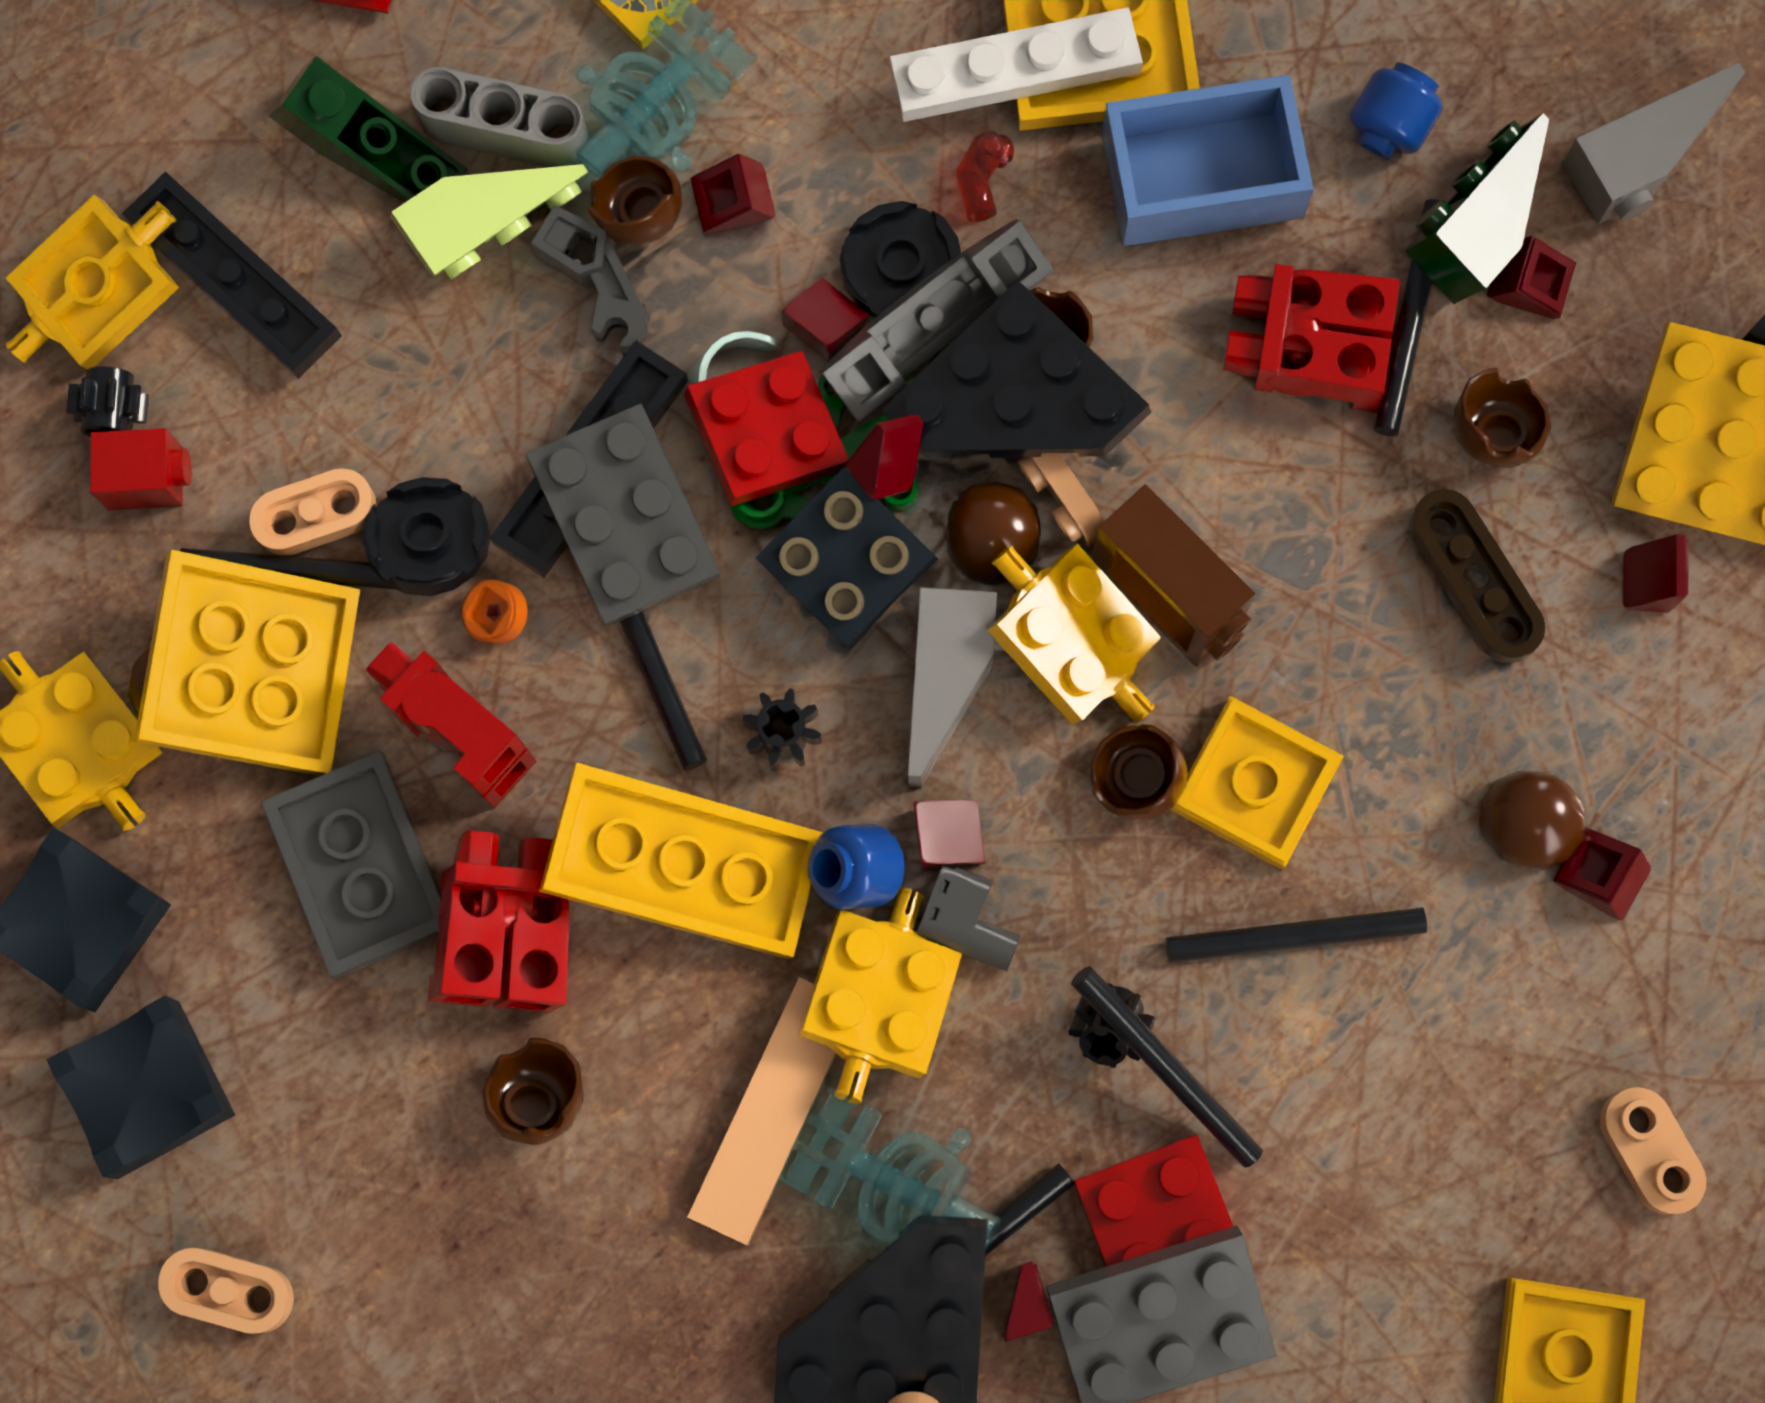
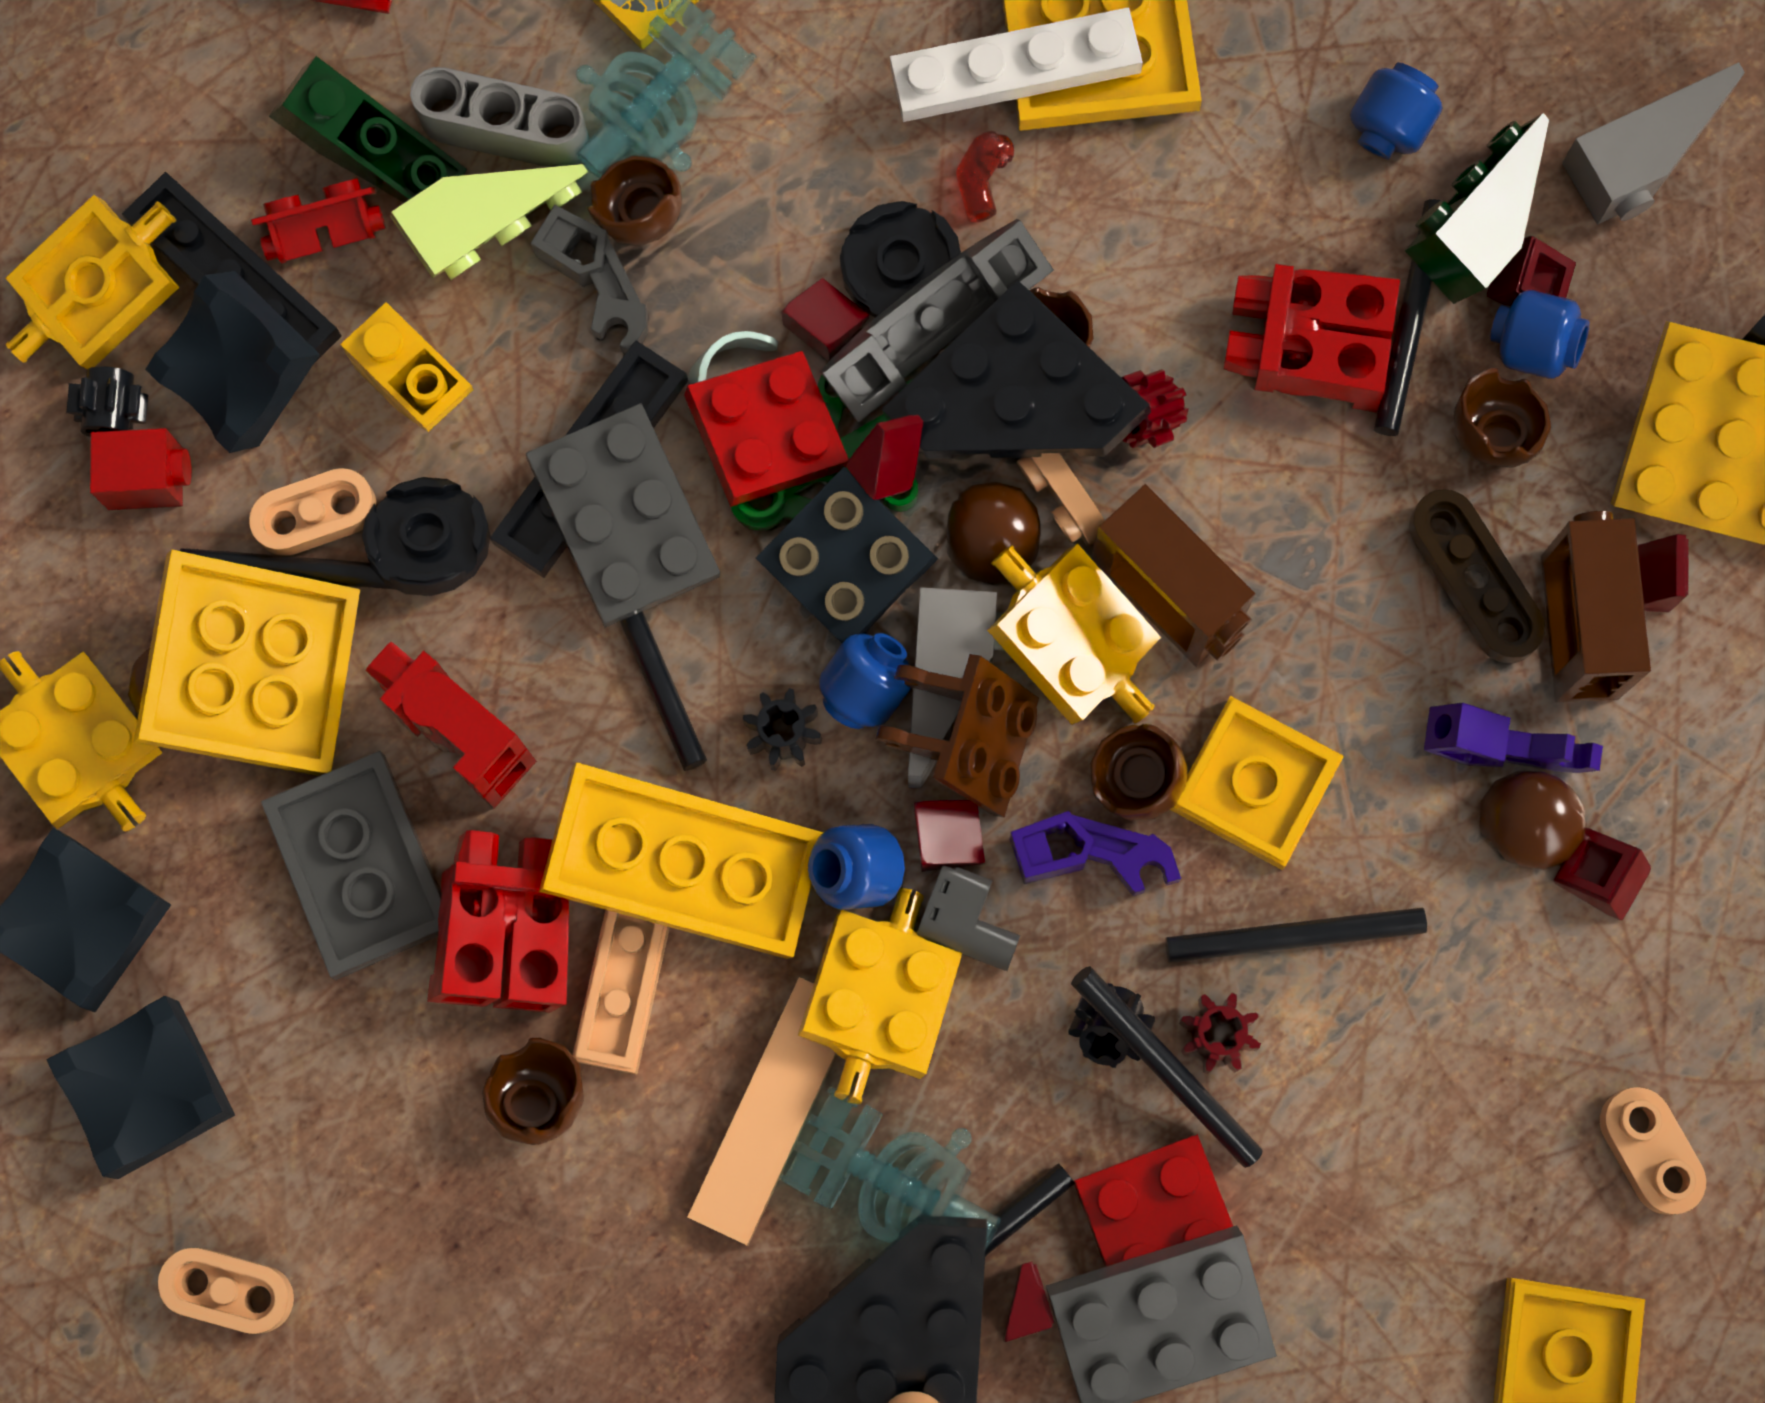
orange tile [462,579,528,644] -> none
dark red slope [690,153,775,235] -> none
medium blue piece [1102,74,1314,246] -> none
none -> black brick [145,271,320,453]
none -> red hinge [251,178,386,264]
none -> yellow slope [340,302,474,432]
none -> light nougat tile [573,910,670,1075]
none -> blue head [819,633,911,729]
none -> reddish brown plate [875,654,1039,818]
none -> dark purple piece [1009,811,1181,896]
none -> dark red gear [1121,369,1189,448]
none -> dark red gear [1179,993,1261,1074]
none -> dark purple piece [1424,703,1603,773]
none -> blue head [1490,290,1590,379]
none -> reddish brown window [1541,511,1651,703]

